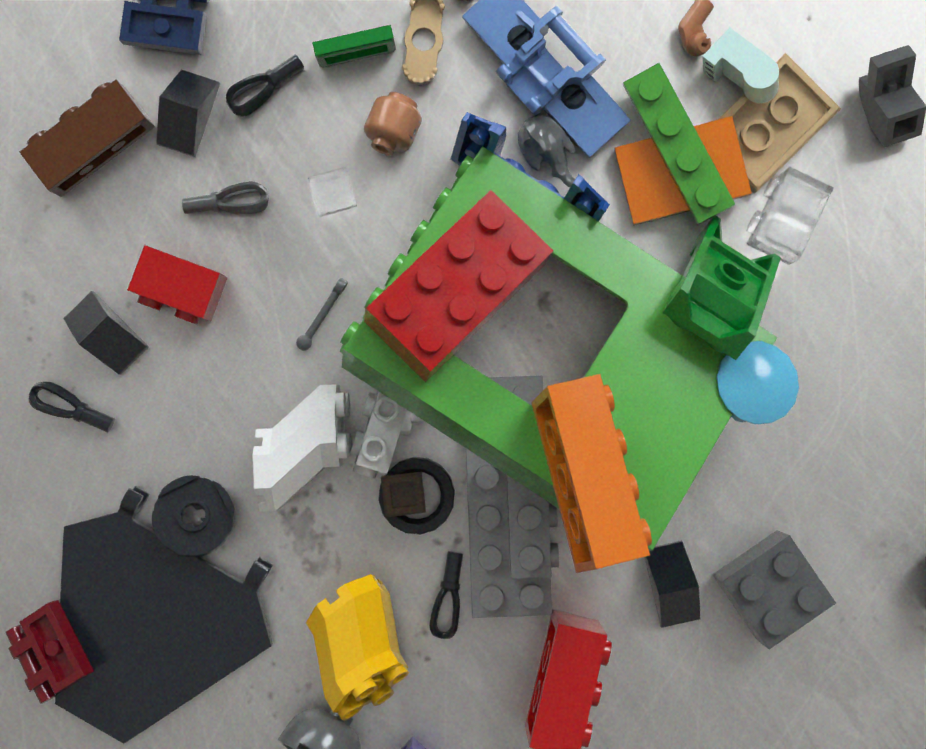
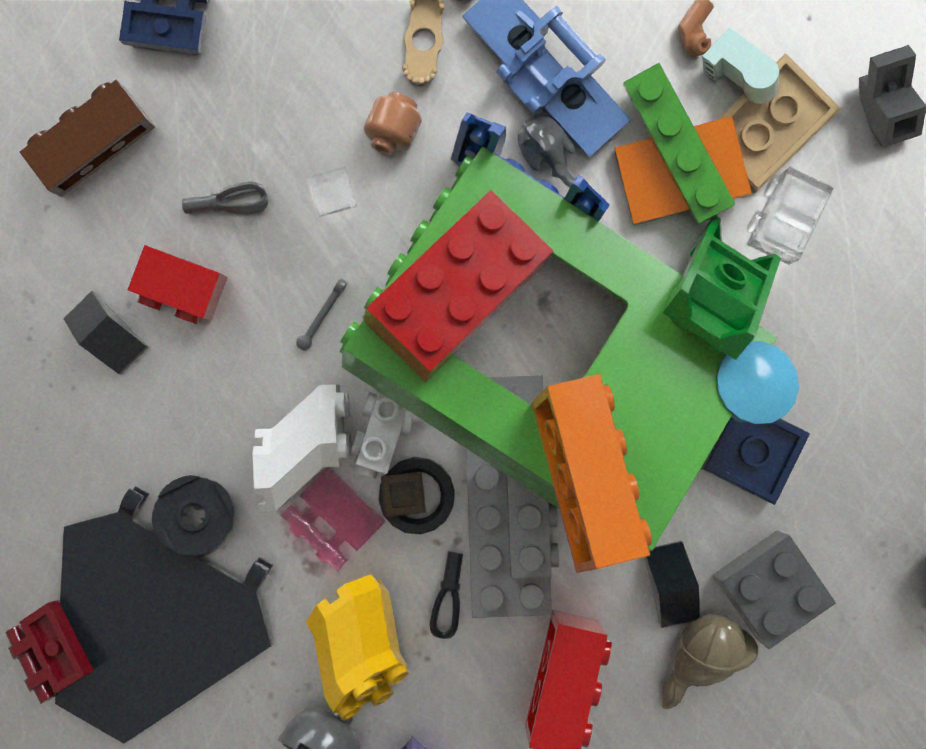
black piece [28,382,115,433] -> none
black slope [156,69,220,157] -> none
black piece [226,54,304,116] -> none
green tile [312,25,396,68] -> none
none -> clear pink plate [281,467,385,571]
none -> dark tan piece [662,613,758,709]
none -> dark blue plate [701,417,810,505]

